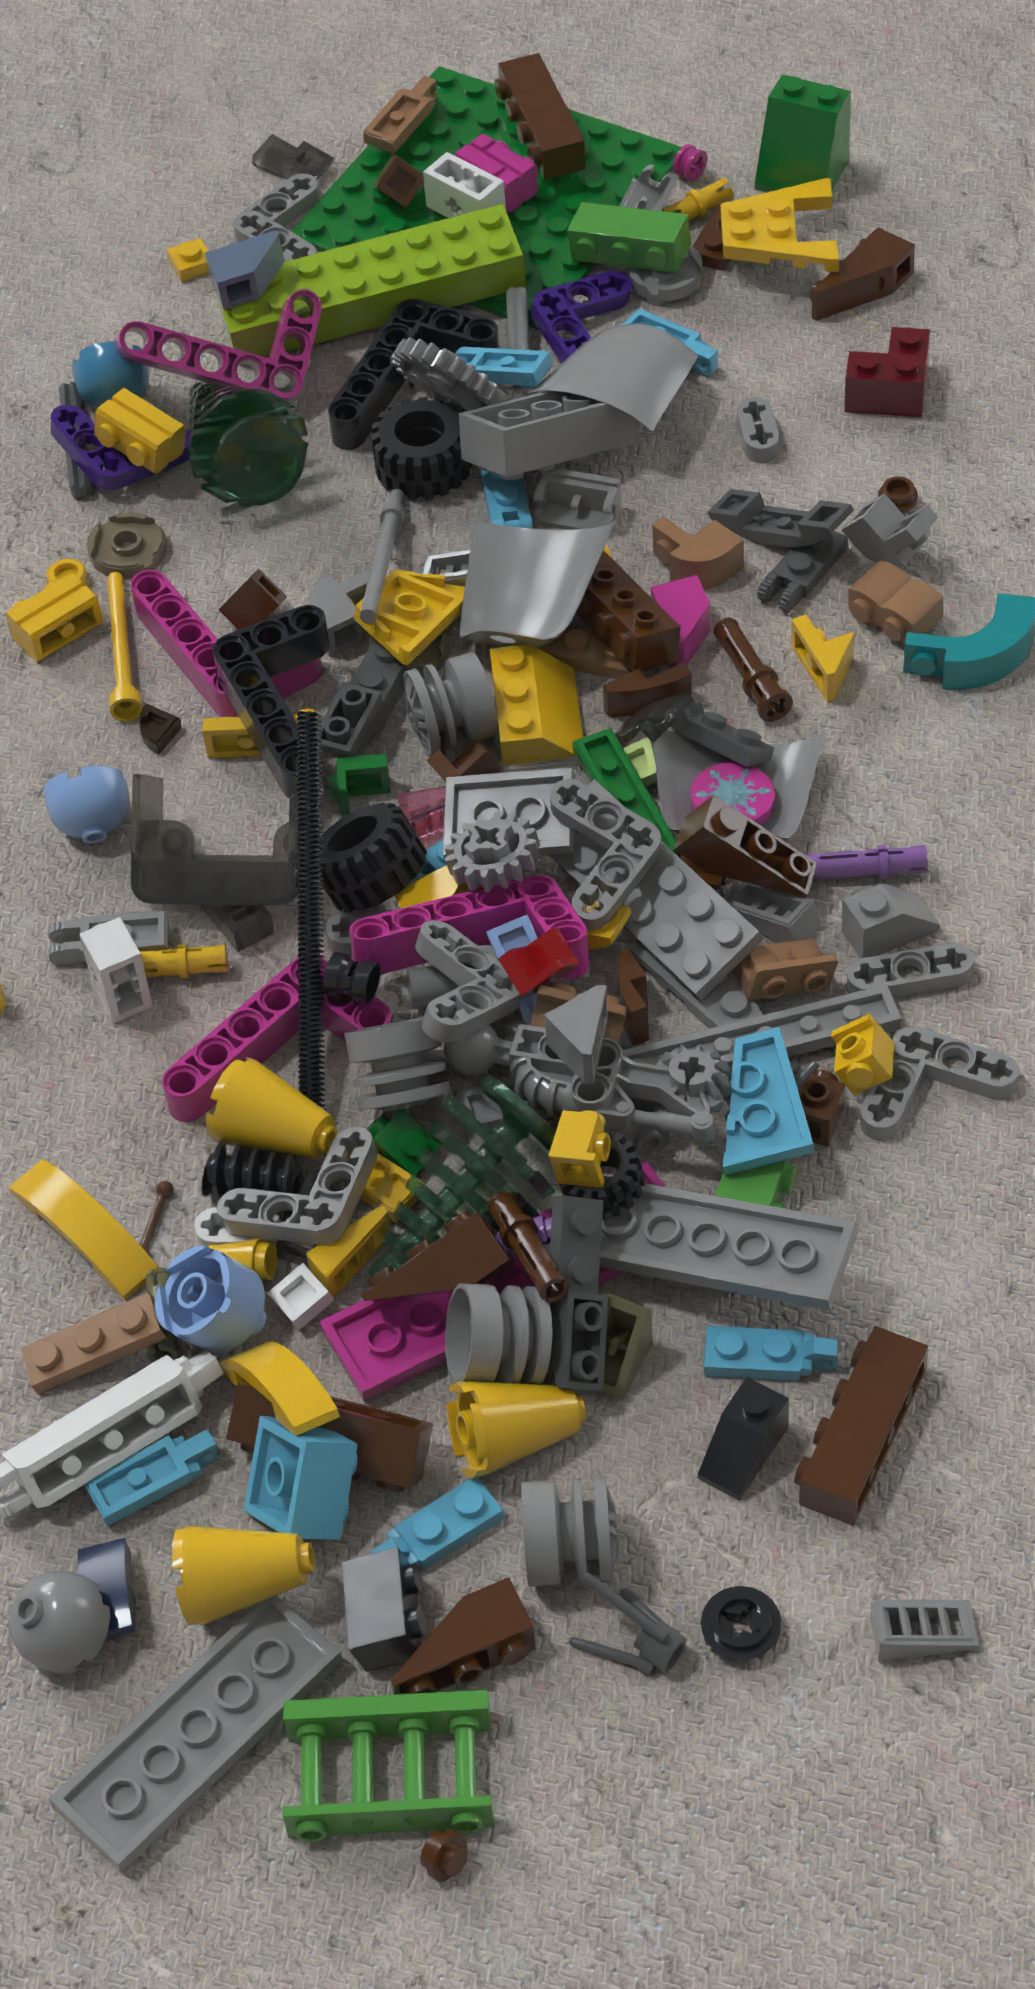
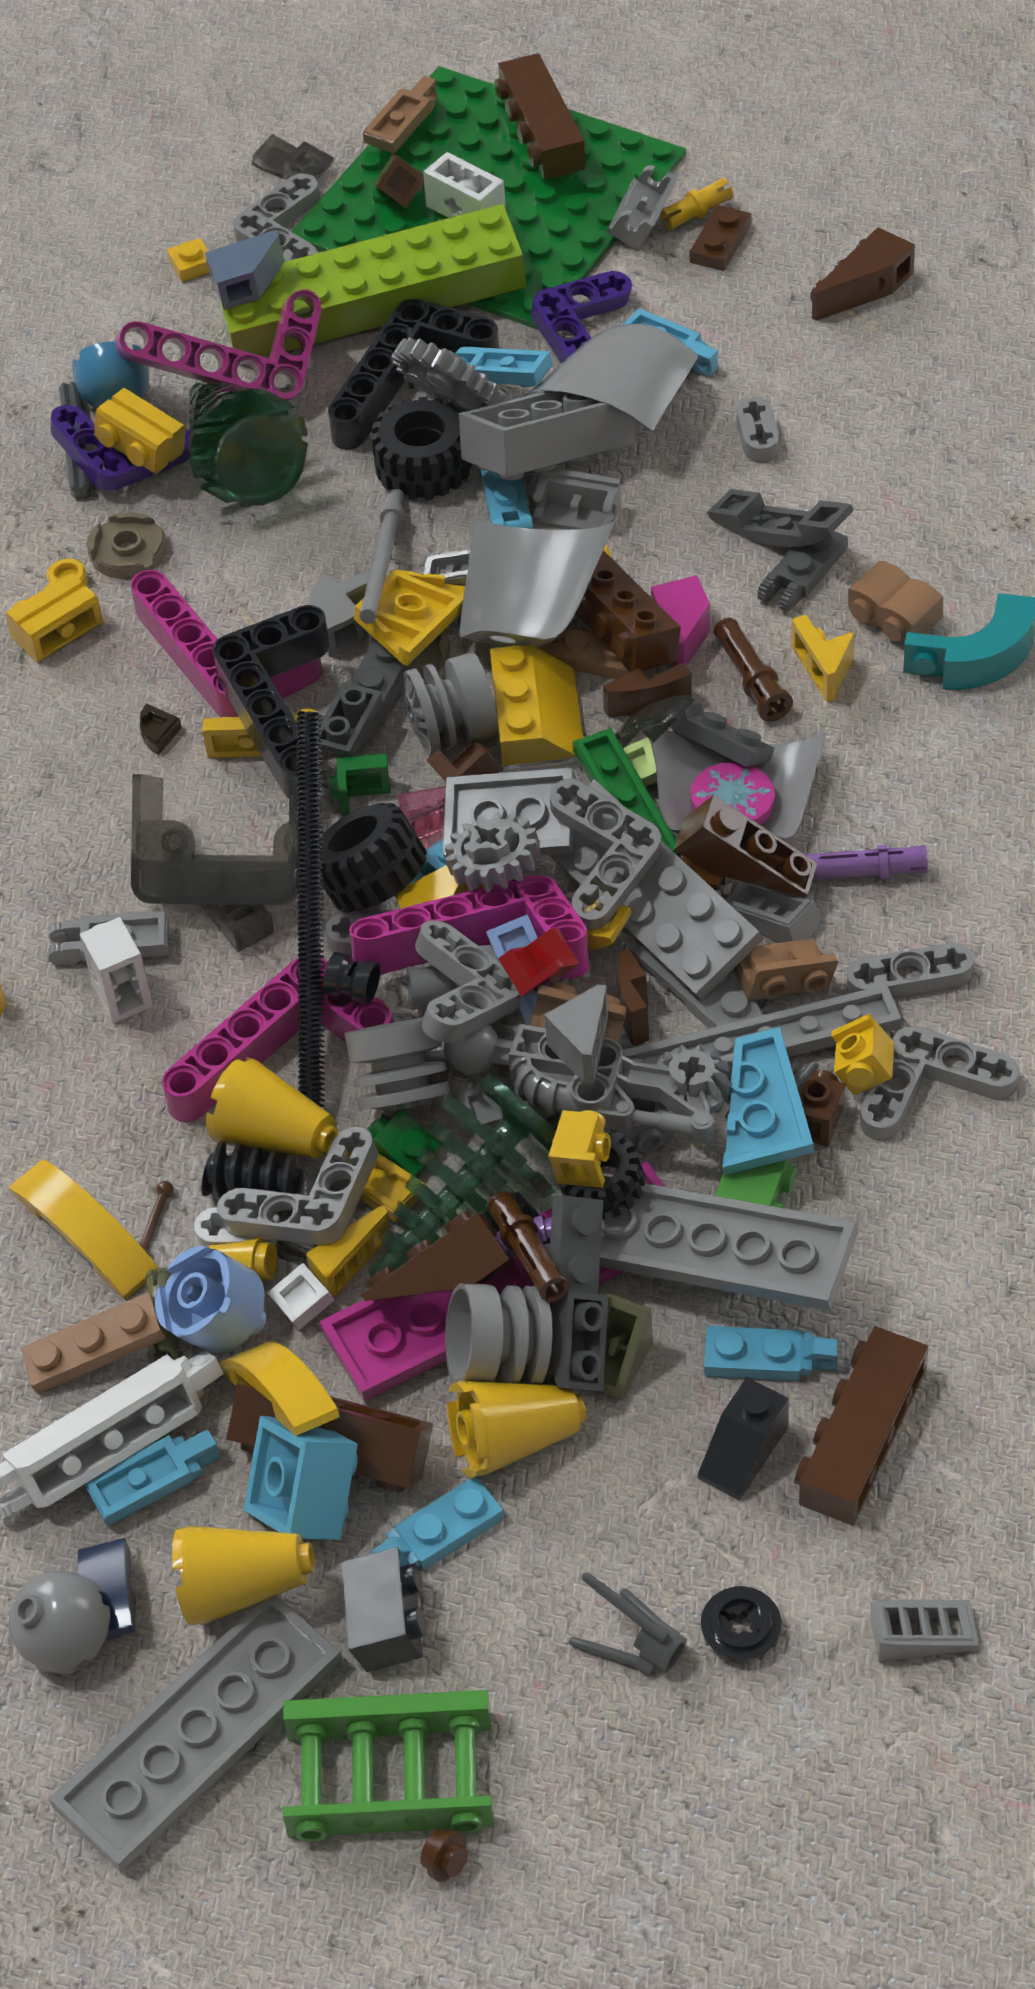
light blue cylinder [43,766,130,843] -> none
yellow piece [107,572,143,722] -> none
yellow pin [140,944,228,979] -> none
reddish brown panel [218,568,287,630] -> none
reddish brown slope [390,1577,536,1695] -> none
dark pink brick [455,133,538,213] -> none
light grey axle [506,286,529,350] -> none
light grey wheel [521,1477,619,1587] -> none
bright green brick [567,202,691,273] -> none
light grey plate [627,246,703,306] -> none
medium nougat brick [652,517,744,589] -> none
dark pink bush [673,144,708,182] -> none
yellow wing [721,178,839,272] -> none
green slope [754,74,851,192] -> none
light grey brick [841,493,938,568] -> none
light grey slope [842,883,940,958] -> none
dark red brick [844,327,930,417] -> none
reddish brown plate [878,476,918,513] -> none

